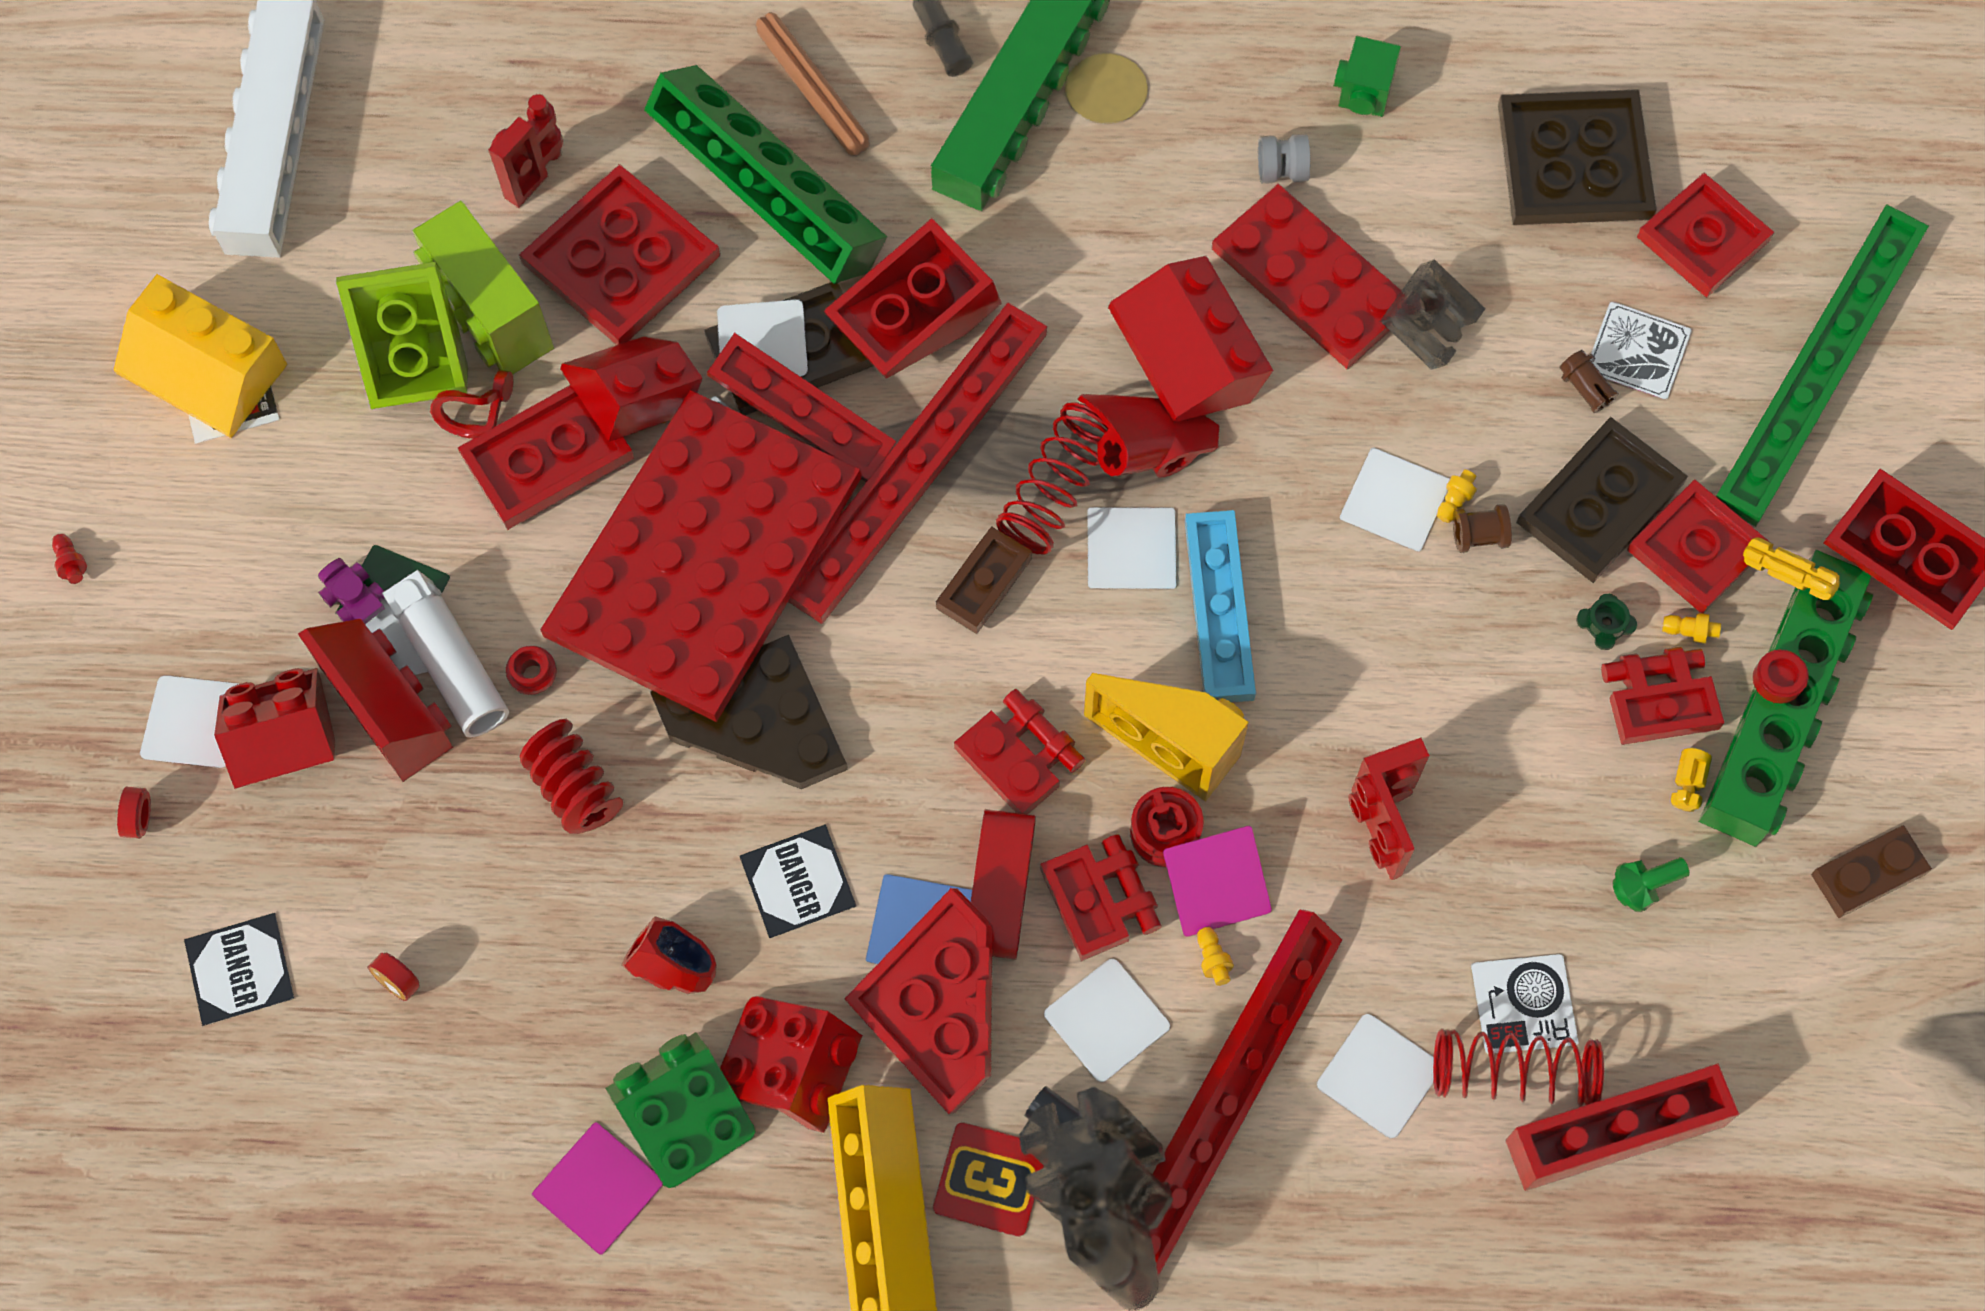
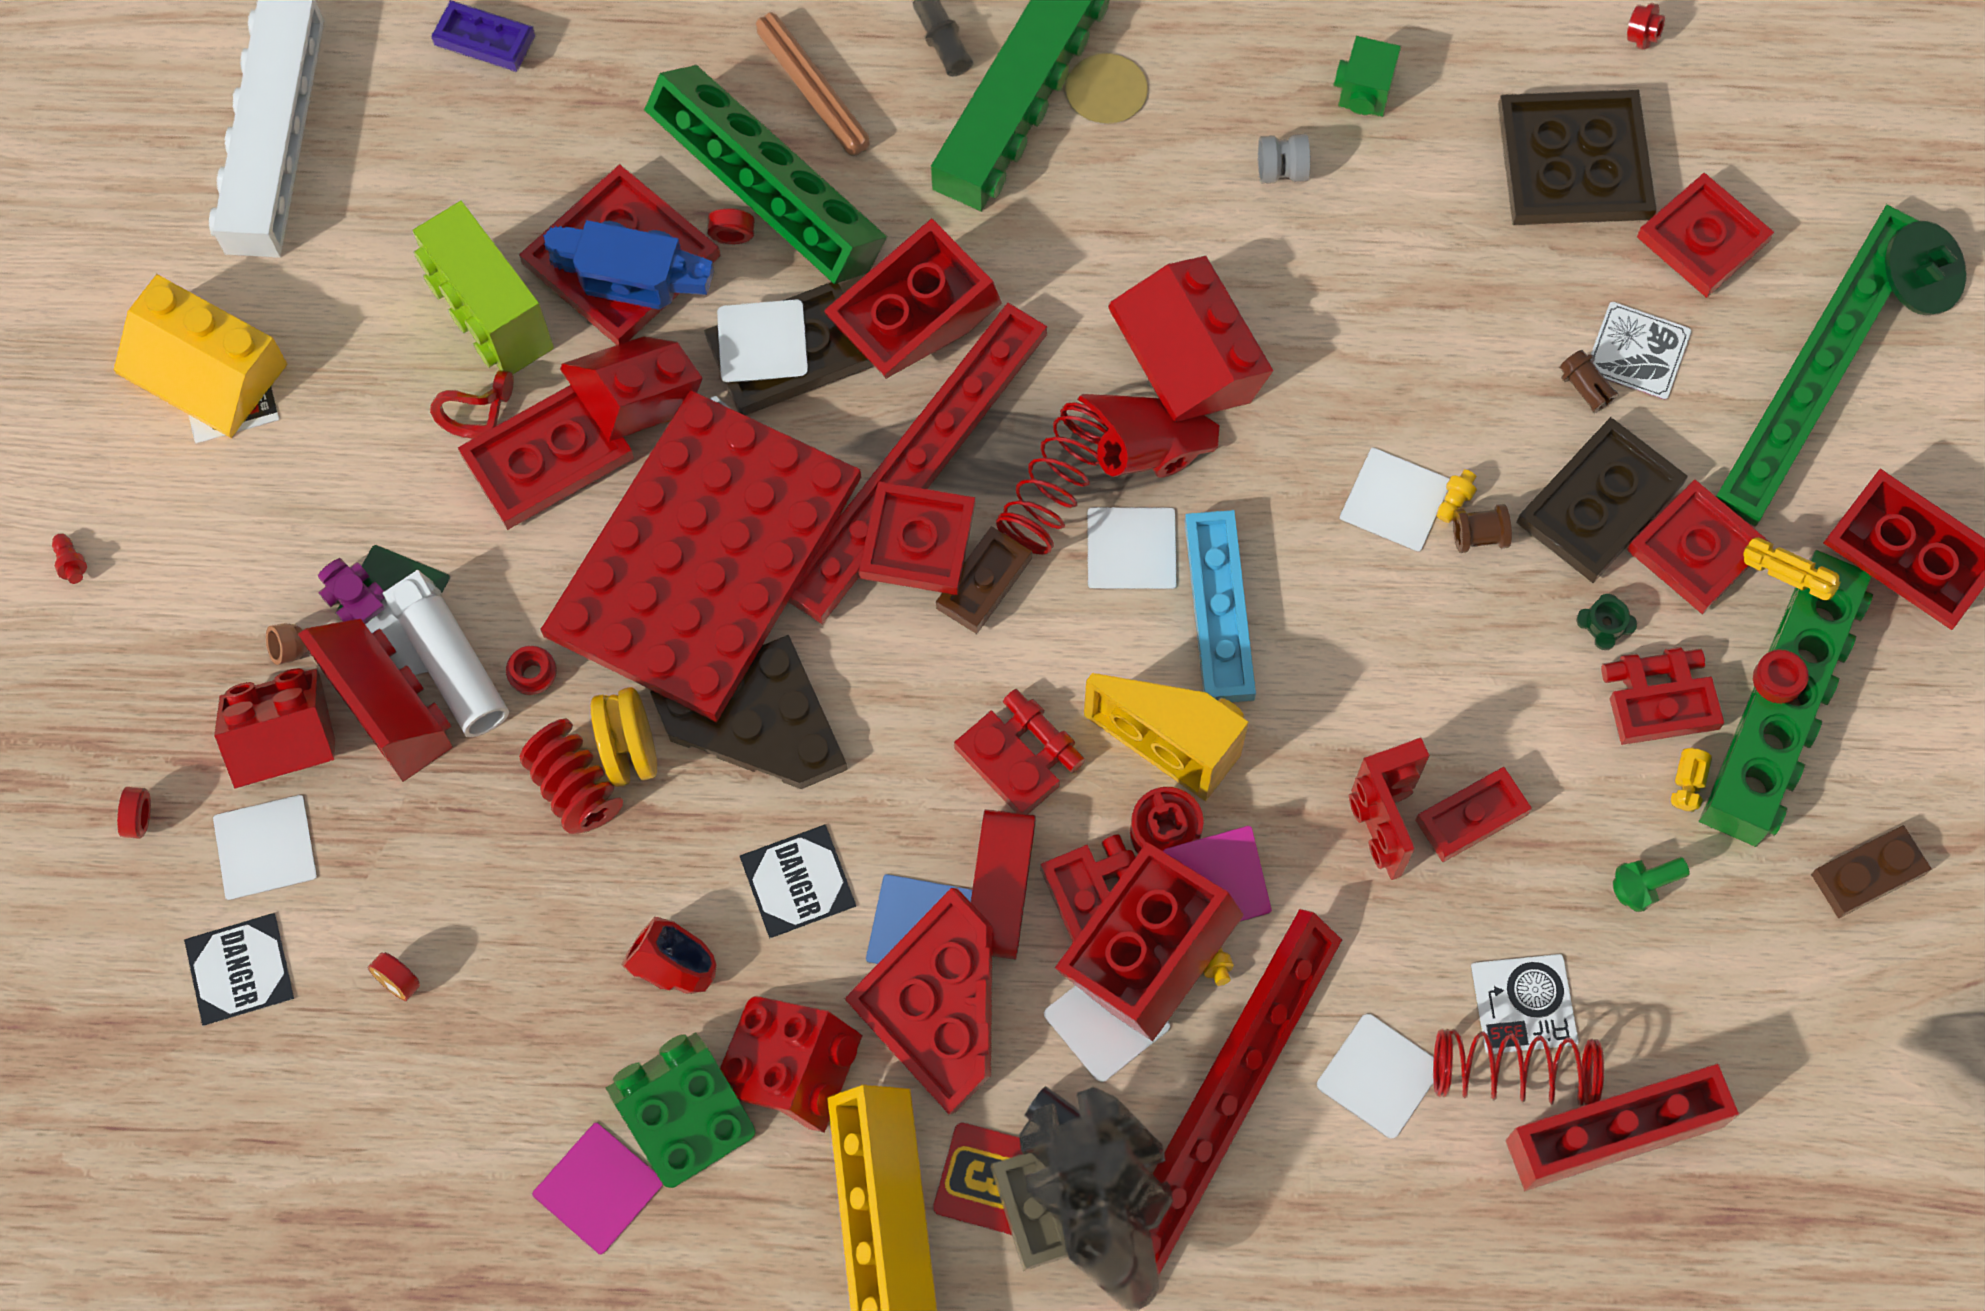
white sticker [140,675,238,768] -> none
lime slope [336,262,468,409] -> none
red plate [488,94,563,208] -> none
red plate [707,332,896,482] -> none
red plate [1211,184,1415,369] -> none
clear smoke brick [1380,259,1486,370] -> none
yellow piece [1662,613,1721,644] -> none
none -> white sticker [213,795,317,900]
none -> nougat hinge [266,623,307,665]
none -> dark purple plate [431,0,535,72]
none -> blue hinge [543,220,714,309]
none -> yellow head [591,687,657,787]
none -> red tile [707,209,755,245]
none -> red plate [859,481,976,595]
none -> dark tan plate [990,1148,1077,1271]
none -> red slope [1055,842,1244,1042]
none -> red plate [1415,766,1532,862]
none -> red plate [1627,3,1665,50]
none -> dark green piece [1885,221,1966,316]

